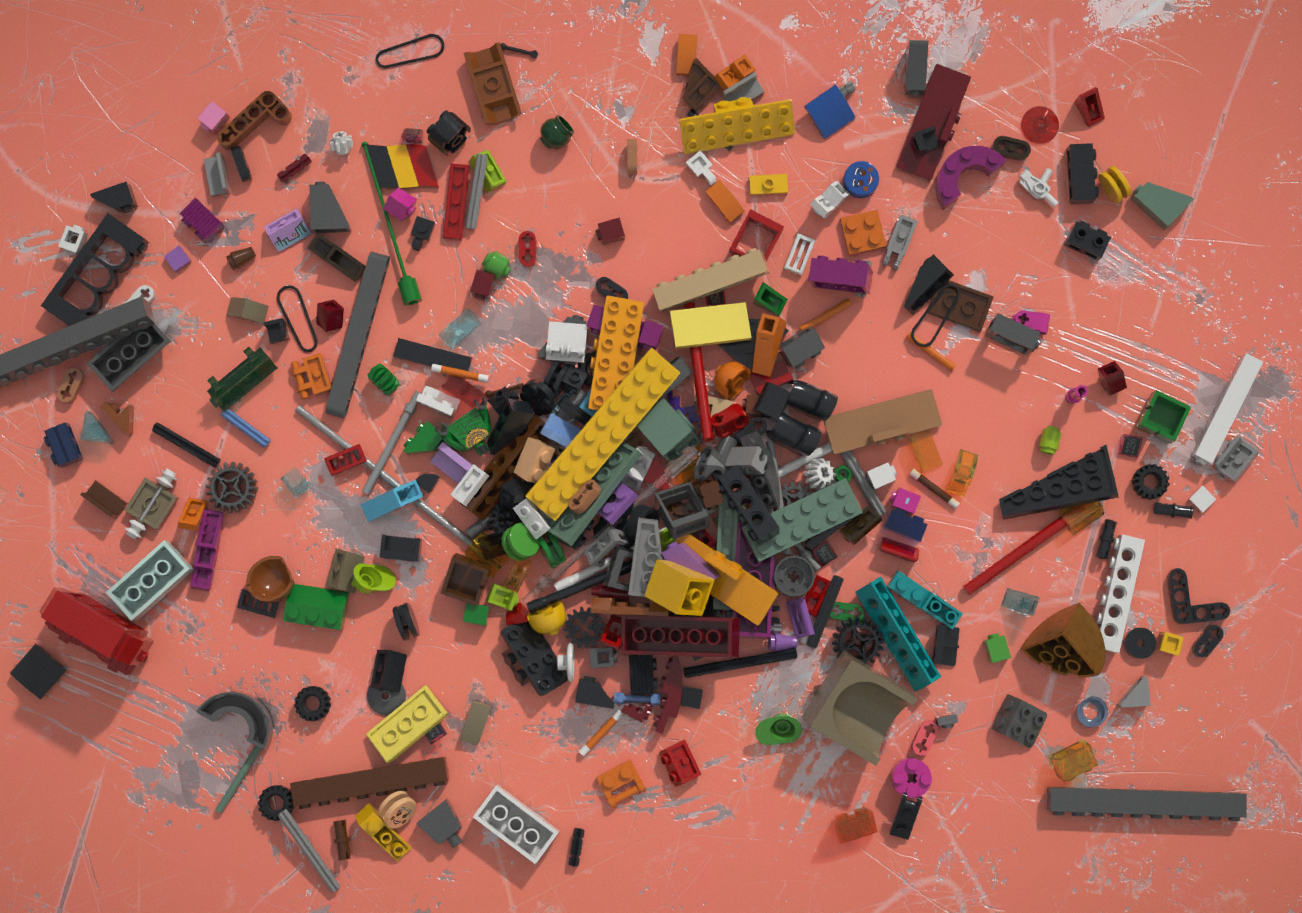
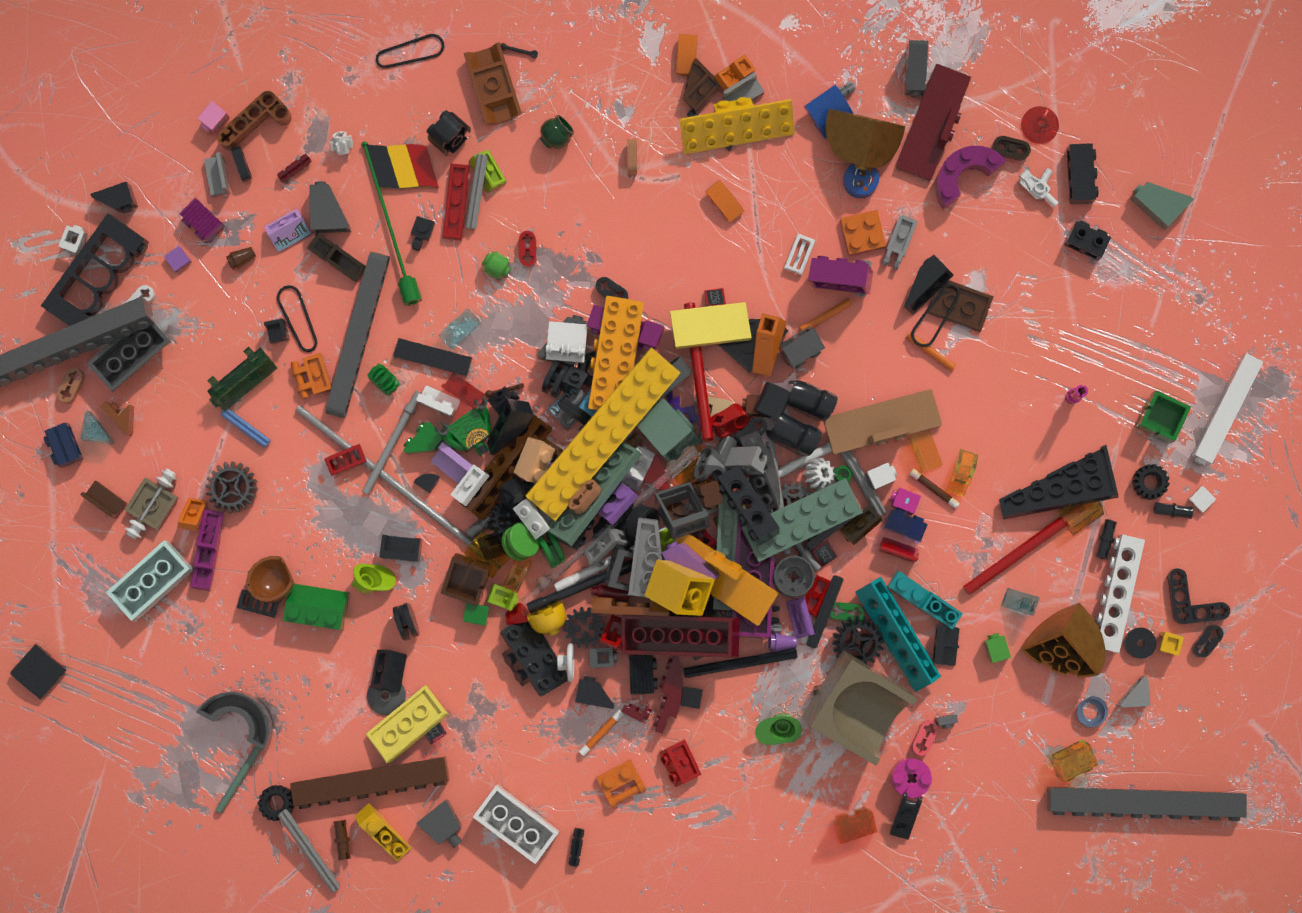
red piece [39,587,154,675] -> none
black axle [152,423,221,468] -> none
dark tan slope [227,297,269,324] -> none
clear light blue panel [280,467,312,498] -> none
black tyre [294,686,331,721] -> none
dark red panel [316,300,344,332] -> none
dark tan panel [326,549,365,593] -> none
medium azure slope [360,480,423,522] -> none
light nougat head [378,791,416,829] -> none
dark pink brick [383,187,417,221] -> none
clear pink slope [401,128,423,144] -> none
orange bar [431,364,489,383] -> none
dark tan slope [459,700,491,746] -> none
dark red brick [470,270,496,301] -> none
black plate [520,379,557,416] -> none
light blue panel [540,413,580,447] -> none
dark red brick [595,217,625,245] -> none
medium blue bar [614,692,661,706] -> none
tan brick [652,248,770,312] -> none
white plate [686,150,717,185] -> none
orange cylinder [714,361,751,400] -> none
red window [729,209,784,262] -> none
yellow plate [749,174,788,196] -> none
red panel [750,361,794,395] -> none
green slope [753,282,788,316] -> none
white brick [810,181,850,218] -> none
black panel [912,126,939,155] -> none
dark grey window [985,313,1041,355] -> none
dark grey bracket [991,694,1047,748] -> none
dark pink piece [1012,310,1050,335] -> none
lime brick [1039,426,1062,455] -> none
red slope [1075,87,1105,127] -> none
yellow head [1098,166,1131,204] -> none
dark red brick [1098,361,1127,396] -> none
slope [1118,434,1143,458] -> none
light grey bracket [1214,435,1259,483] -> none
none -> pearl gold brick [826,109,906,170]

